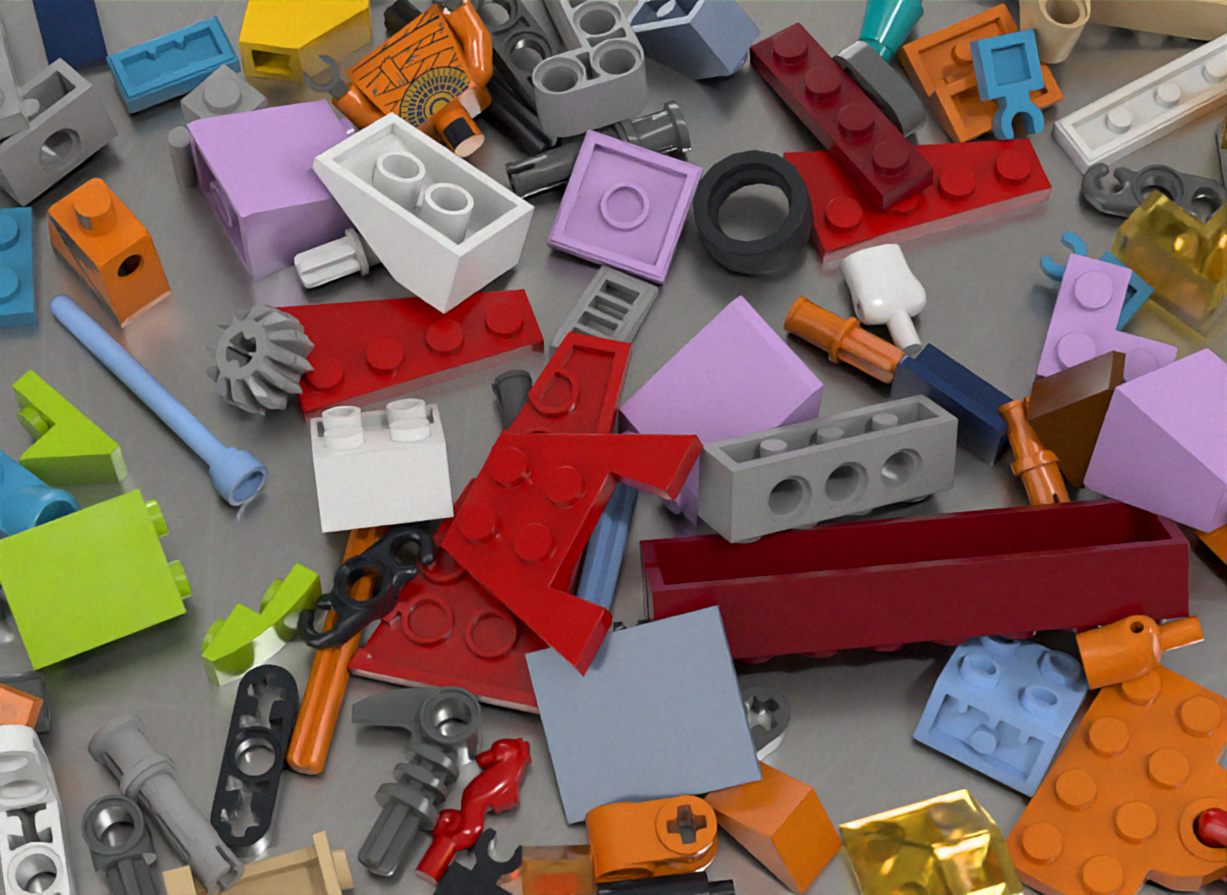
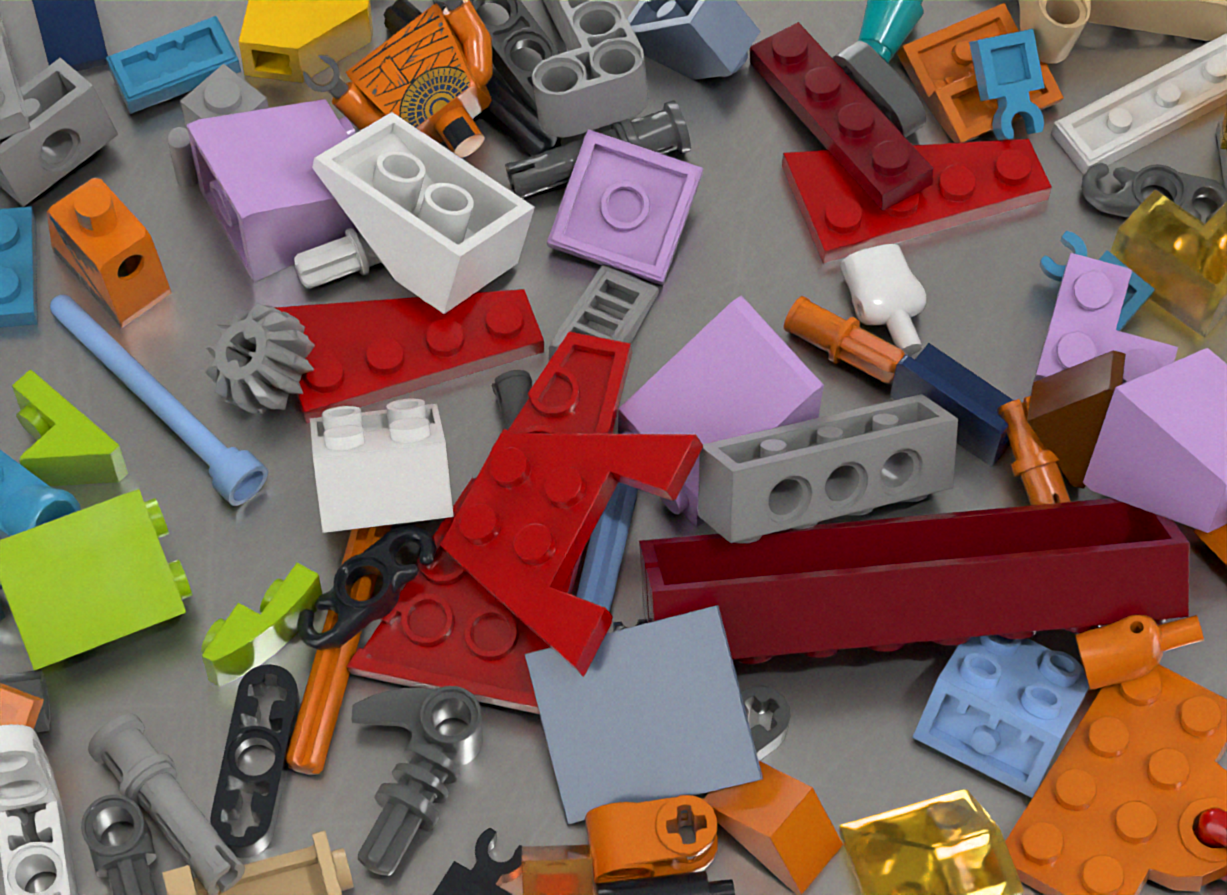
red animal [414,737,532,885] -> none
black tyre [693,150,814,274] -> none

